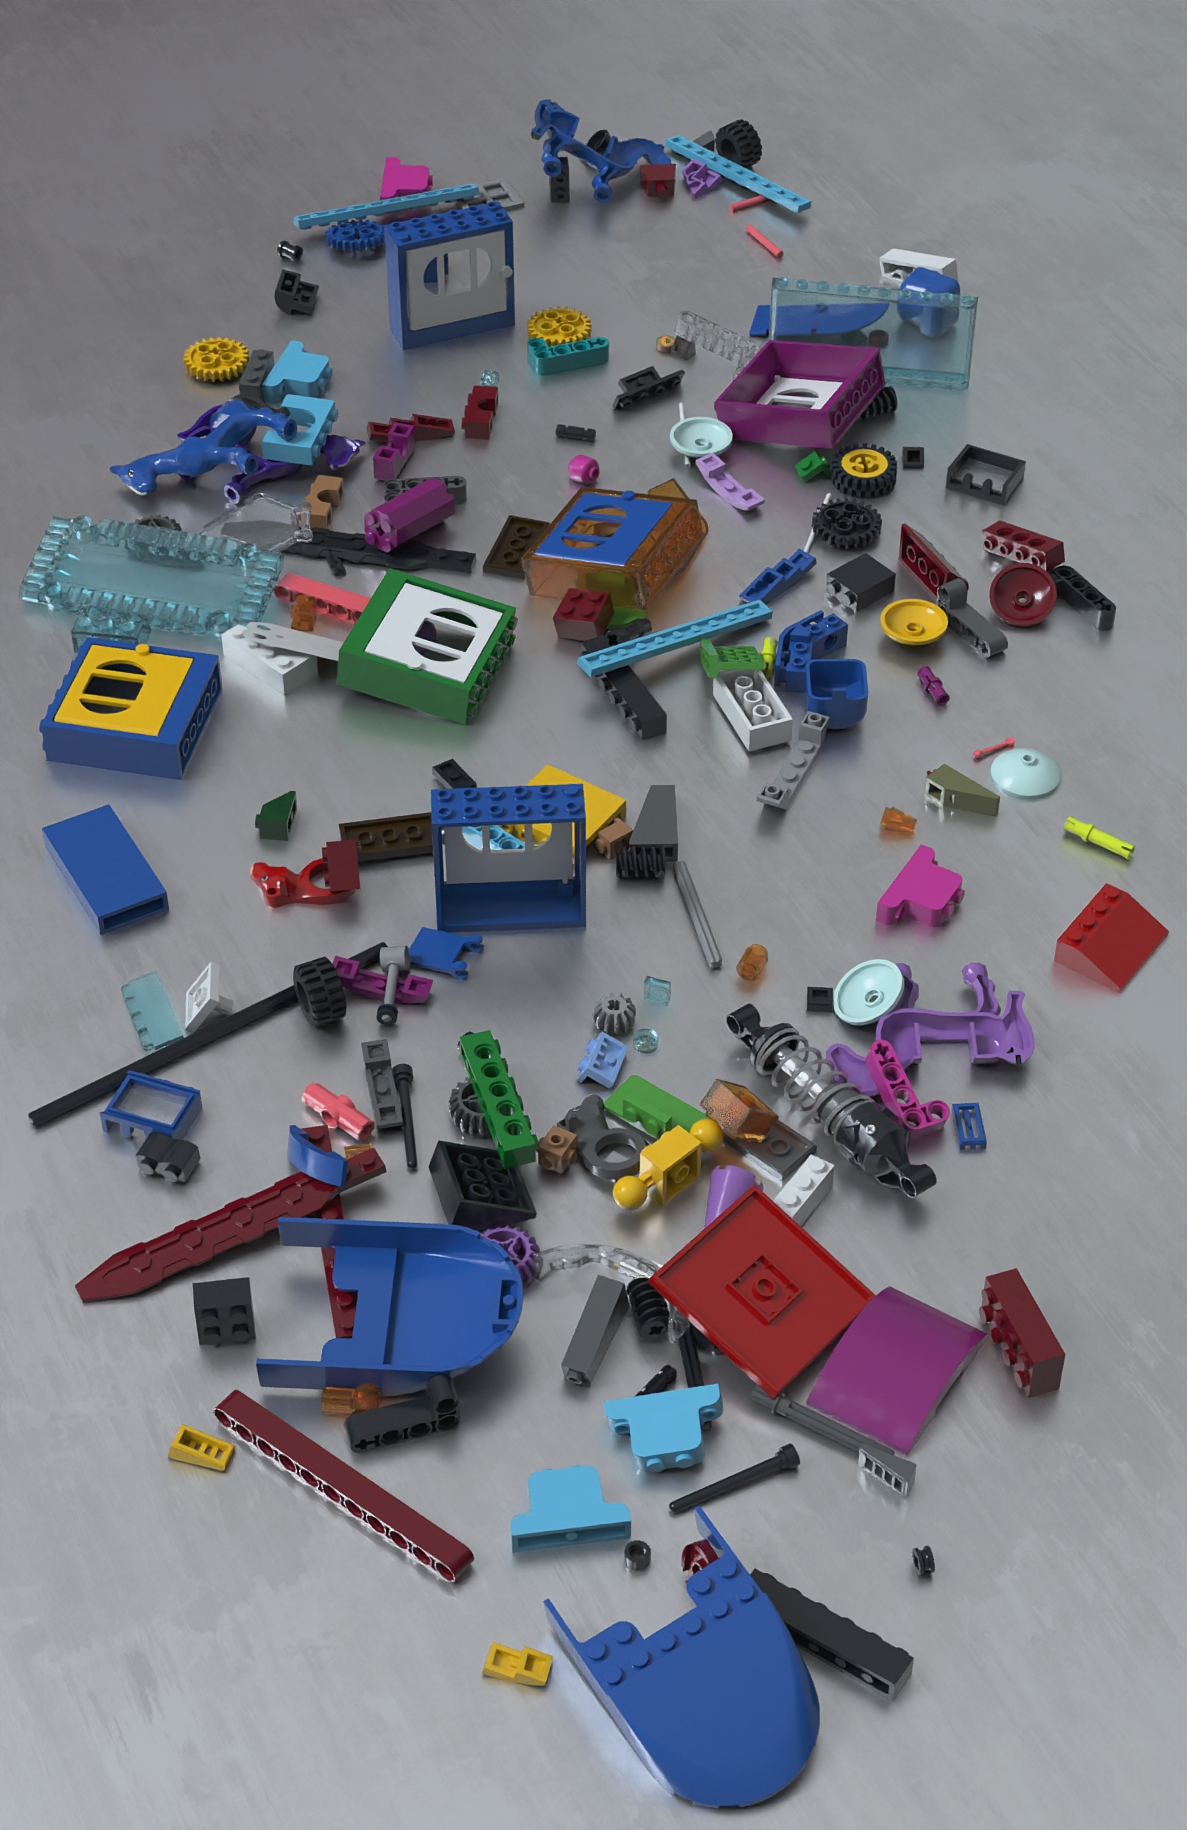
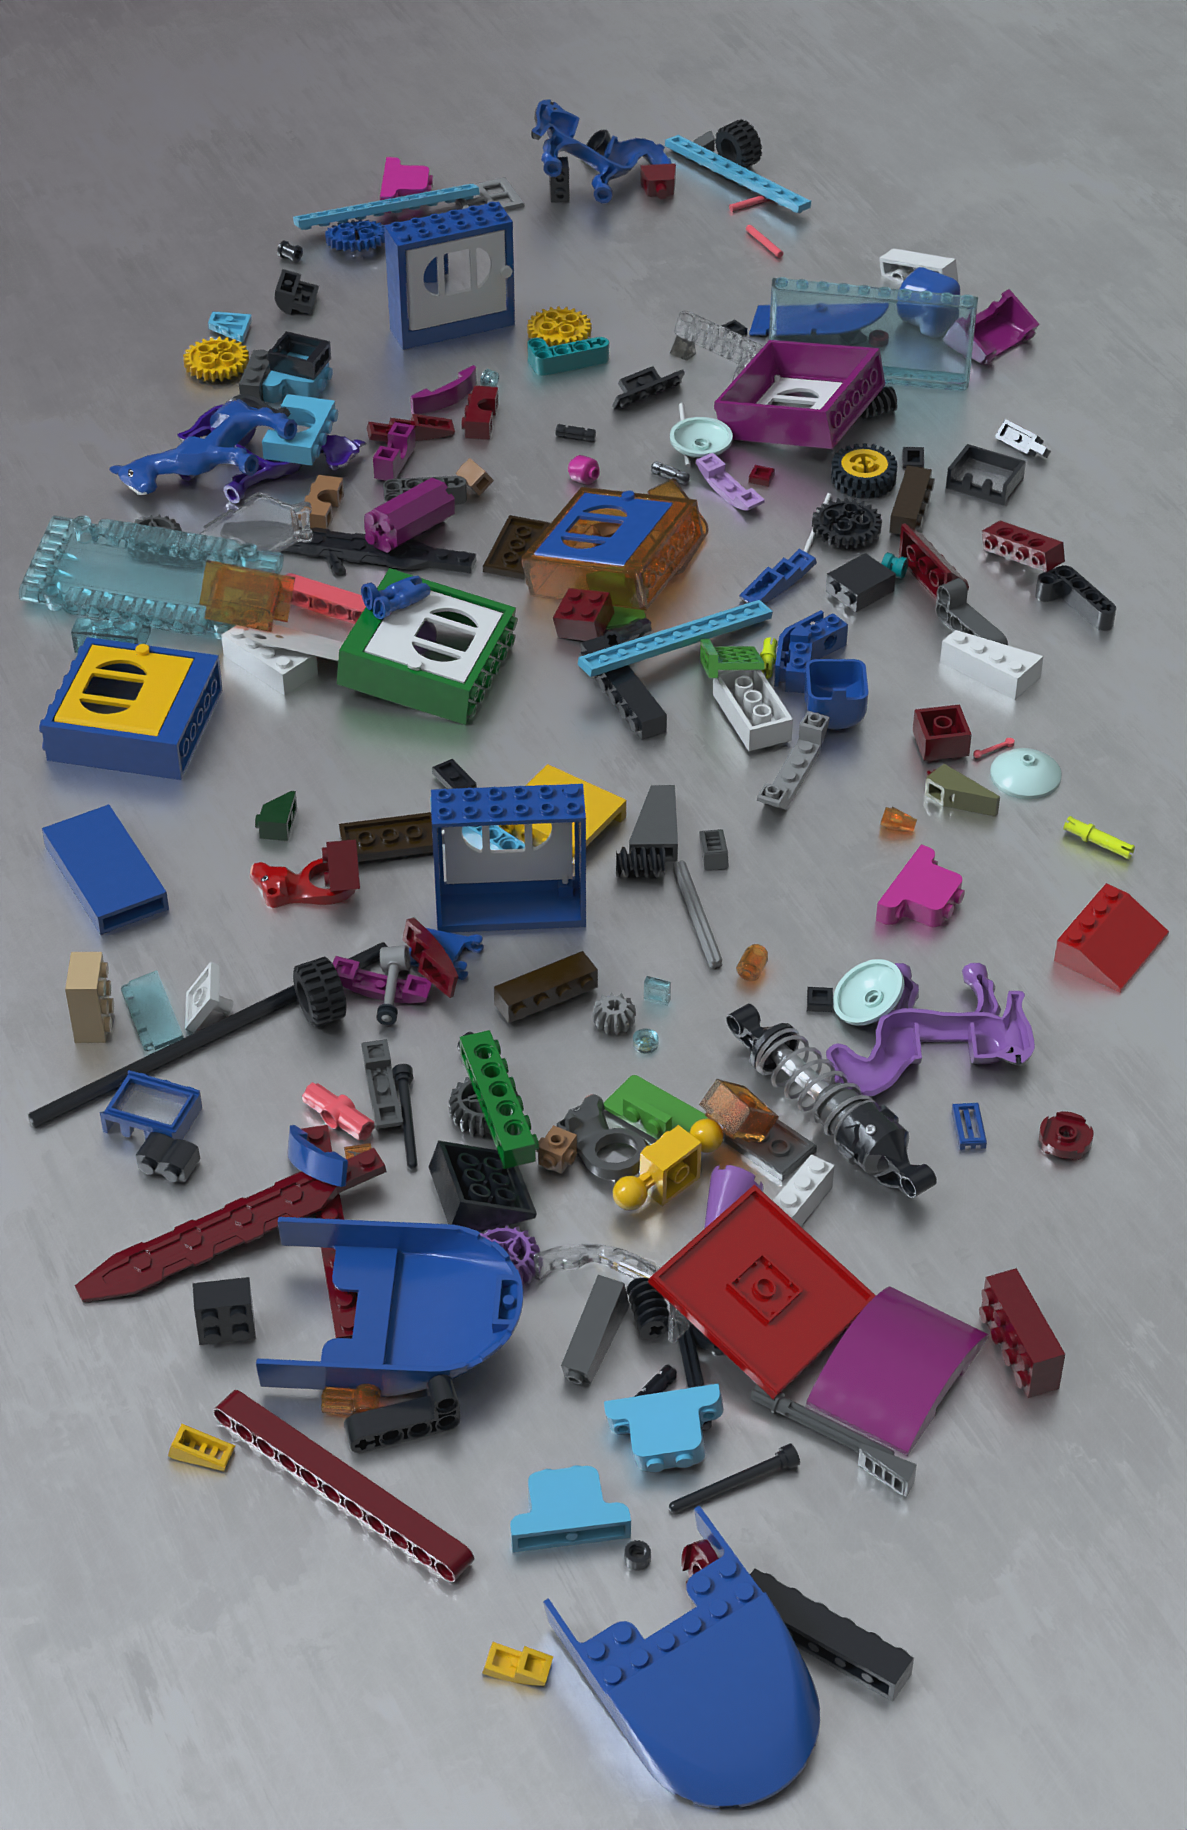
clear orange brick [290,595,316,632] -> none
light blue bracket [577,1032,628,1089] -> none
medium nougat brick [594,817,633,860] -> none
tile [656,335,676,353] -> none
medium lavender slope [681,159,723,198] -> none
green bracket [794,451,831,483] -> none
dark pink beam [865,1040,950,1141] -> none
yellow dish [880,599,948,646] -> none
black bush [912,1545,935,1575] -> none
magenta pin [917,666,950,706] -> none
dark red dish [989,563,1057,627] -> none
none -> tan brick [65,952,114,1043]
none -> clear orange windscreen [199,560,296,632]
none -> medium azure wing [208,311,252,343]
none -> black window [267,331,331,380]
none -> blue piece [361,576,431,619]
none -> dark red slope [402,917,458,998]
none -> magenta slope [410,365,477,415]
none -> medium nougat brick [455,458,494,496]
none -> dark brown brick [494,951,598,1023]
none -> black axle [651,461,690,485]
none -> dark grey slope [699,829,729,871]
none -> black tile [719,320,748,341]
none -> dark red tile [748,465,775,487]
none -> teal wheel [881,552,909,579]
none -> dark brown brick [889,466,935,535]
none -> dark red brick [912,704,972,761]
none -> white wedge [940,630,1044,700]
none -> magenta windscreen [943,289,1040,365]
none -> hinge [995,419,1051,458]
none -> dark red plate [1039,1111,1094,1161]

